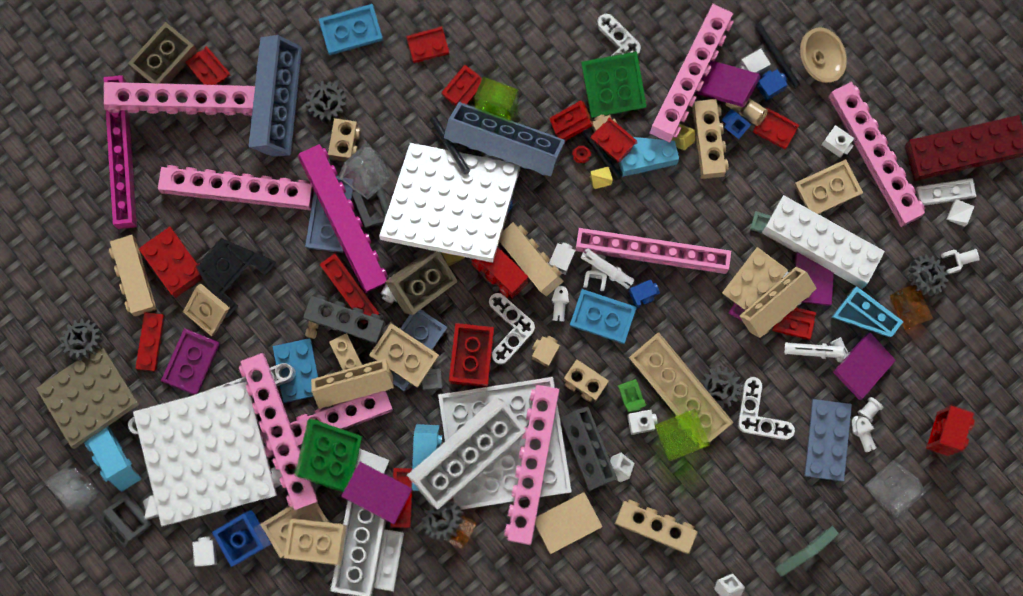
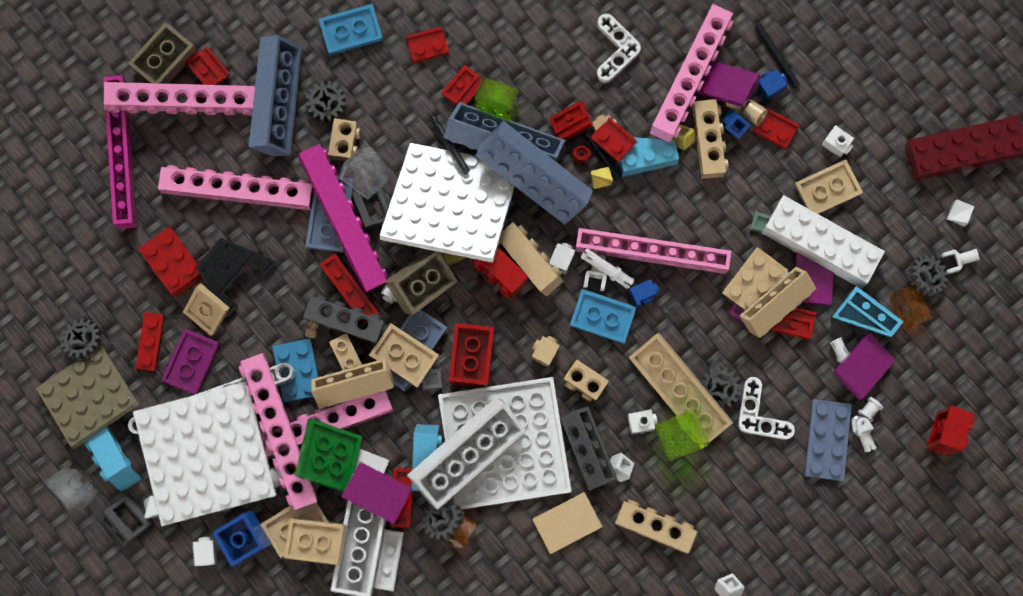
tan brick [109,235,157,316] -> none
white beam [489,293,535,365] -> none
bright pink brick [504,385,559,545] -> none
white piece [552,286,569,321] -> none
green plate [581,51,647,118] -> none
bright green bracket [618,379,646,412] -> none
white brick [739,49,771,74] -> none
sand green beam [775,526,839,577] -> none
white pin [785,342,844,359] -> none
tan dish [800,28,847,83] -> none
bright pink brick [829,82,925,227] -> none
clear slope [865,460,926,518] -> none
white tile [916,178,976,206] -> none
none -> sand blue brick [475,121,593,224]

